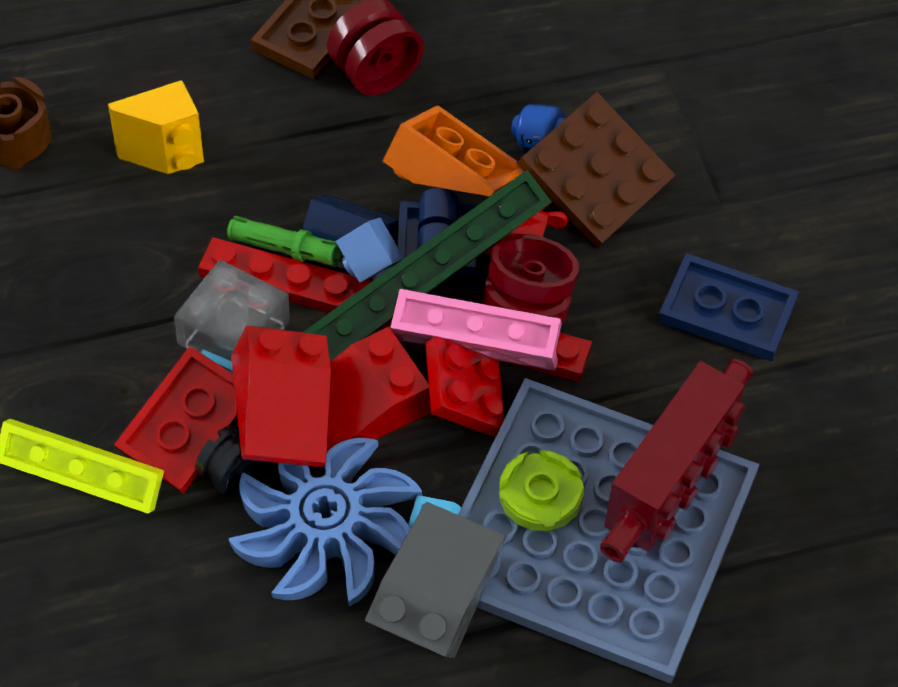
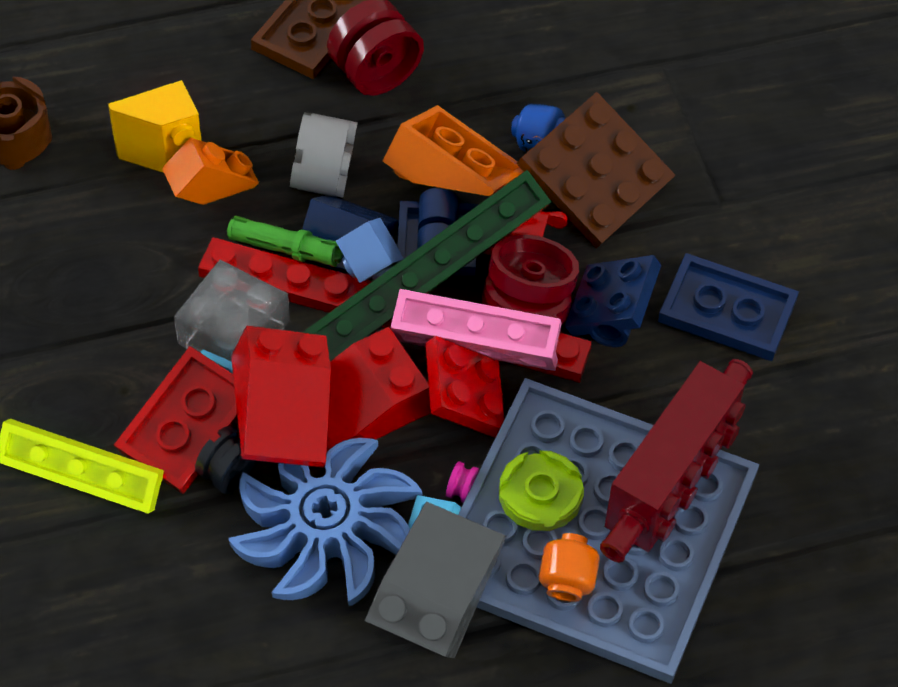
none -> orange slope [162,137,259,205]
none -> light grey brick [289,112,358,198]
none -> dark pink bush [446,461,479,503]
none -> orange head [538,533,600,602]
none -> dark blue plate [565,255,661,347]

